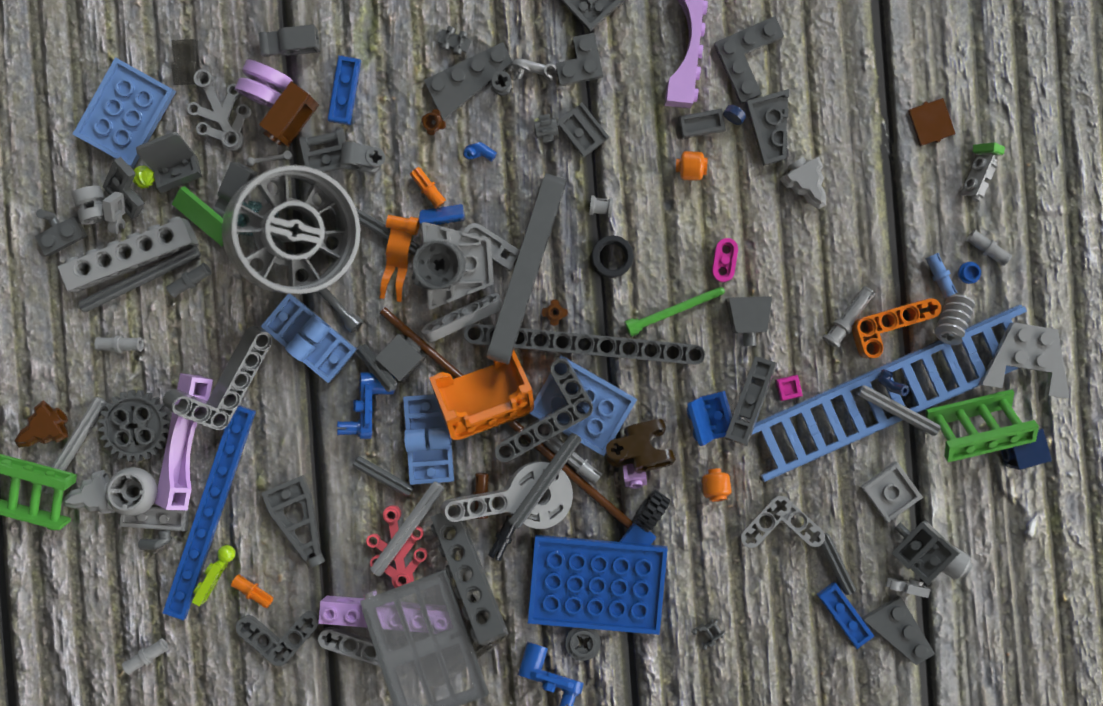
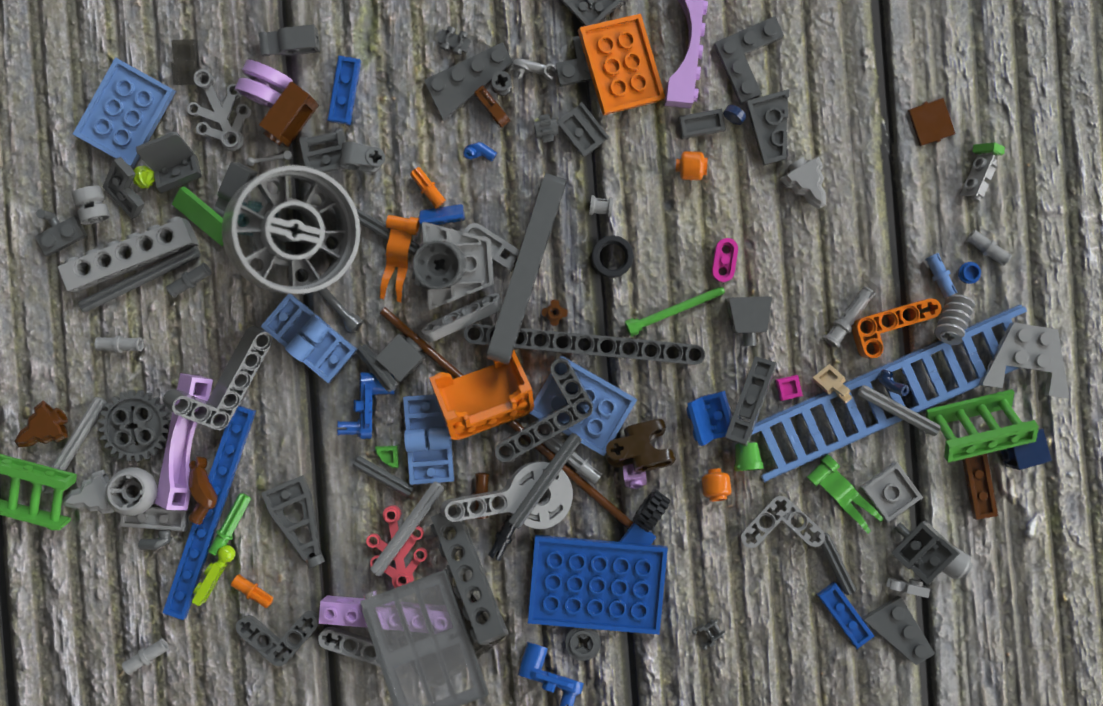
light grey plate [102,191,126,234] -> none
reddish brown plate [421,109,446,136] -> none
none -> reddish brown arm [189,456,217,525]
none -> bright green axle [208,493,251,557]
none -> bright green tile [375,445,399,468]
none -> reddish brown piece [474,85,510,128]
none -> orange plate [578,14,666,116]
none -> bright green piece [734,442,764,471]
none -> bright green flag [807,454,884,534]
none -> tan plate [813,364,852,404]
none -> reddish brown plate [962,453,998,520]

